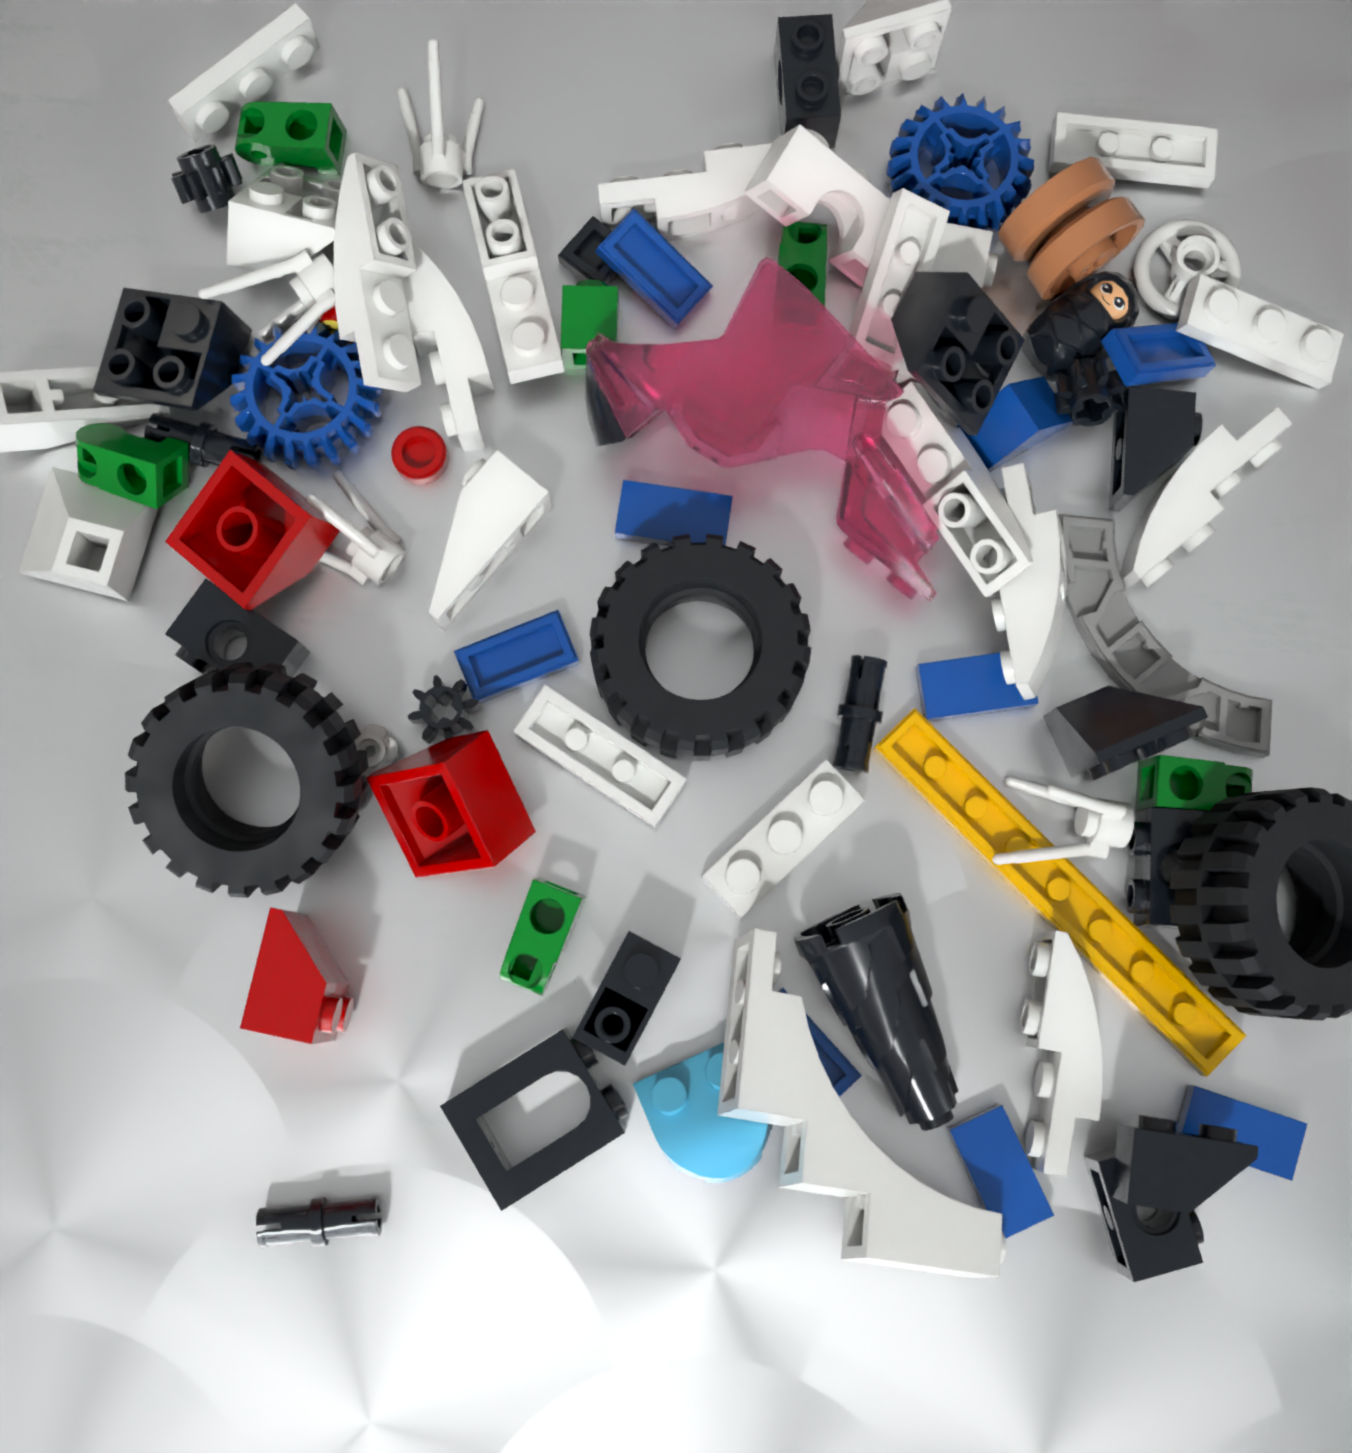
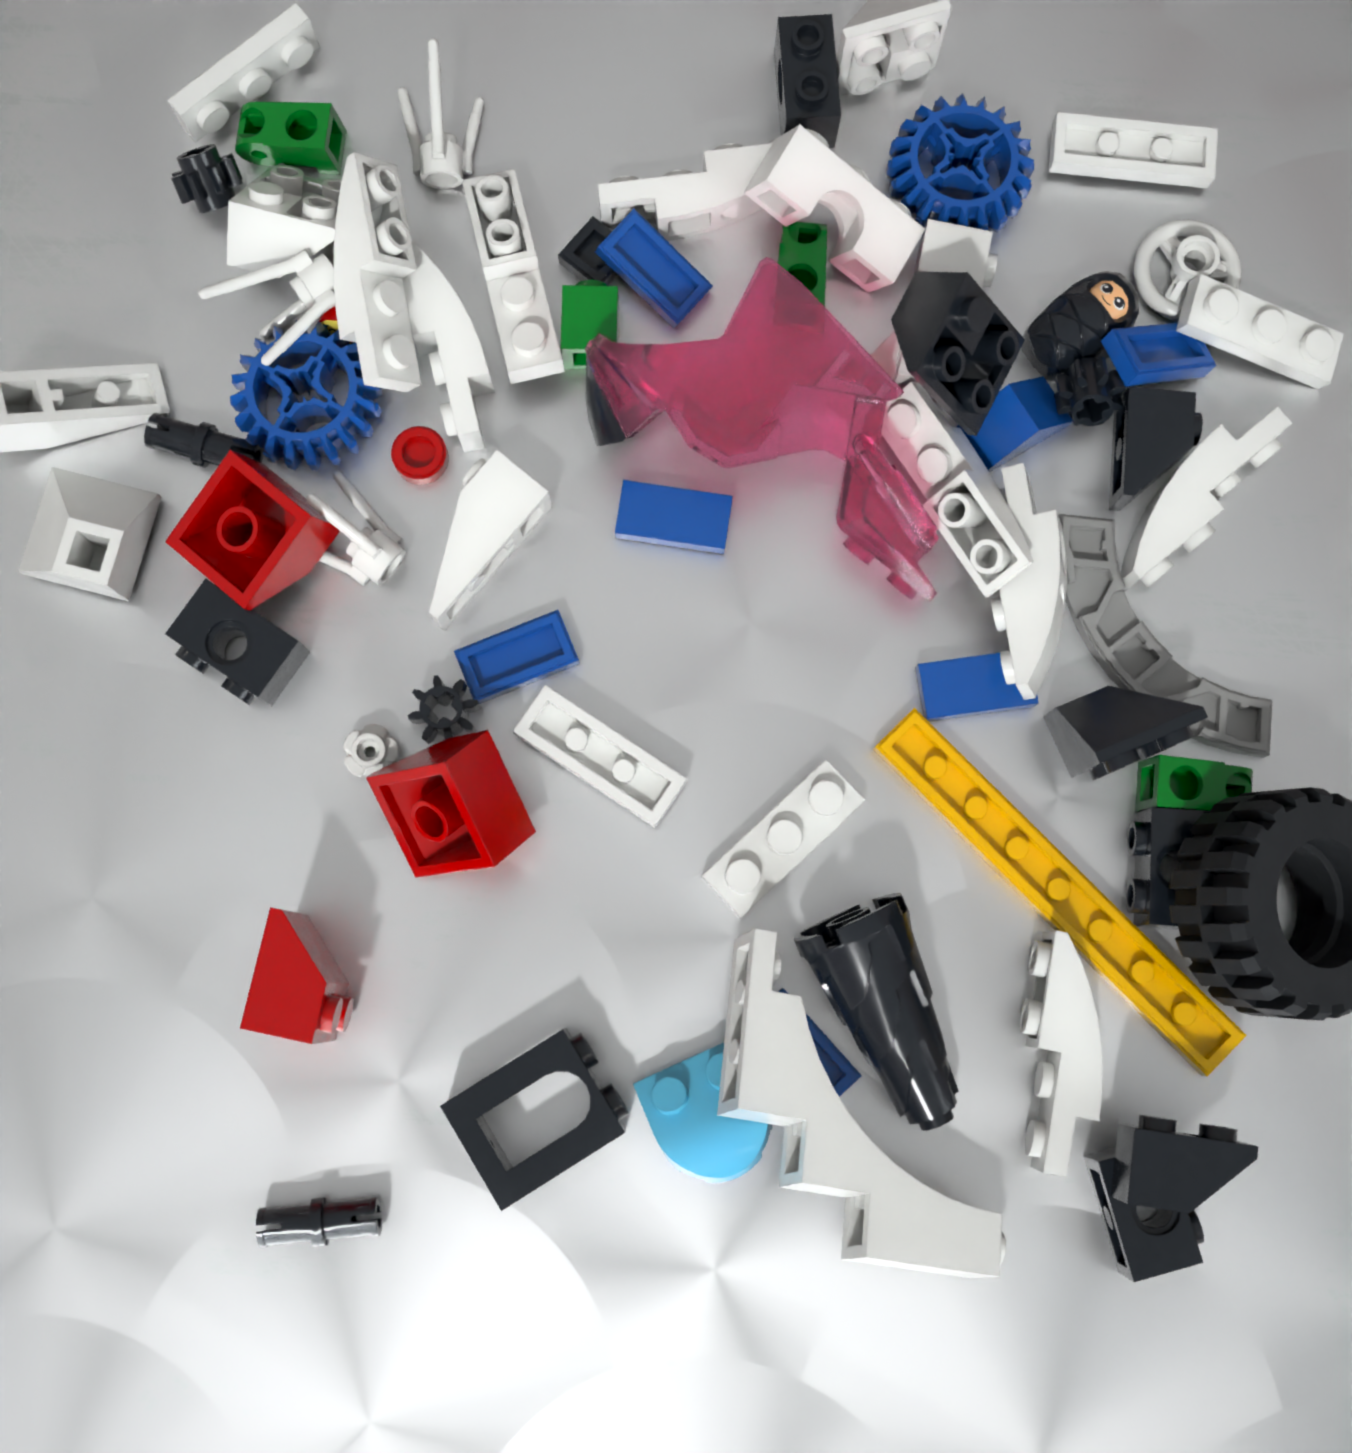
green leg [76,423,189,509] -> none
black slope [93,287,252,411] -> none
black tyre [125,662,369,898] -> none
green leg [499,877,587,996] -> none
black slope [572,931,681,1066] -> none
black tyre [589,534,811,761] -> none
black pin [832,655,888,773] -> none
white plate [843,188,950,372] -> none
blue tile [946,1104,1054,1239] -> none
white plant [992,775,1135,865] -> none
nougat wheel [998,157,1145,300] -> none
blue tile [1176,1085,1307,1181] -> none

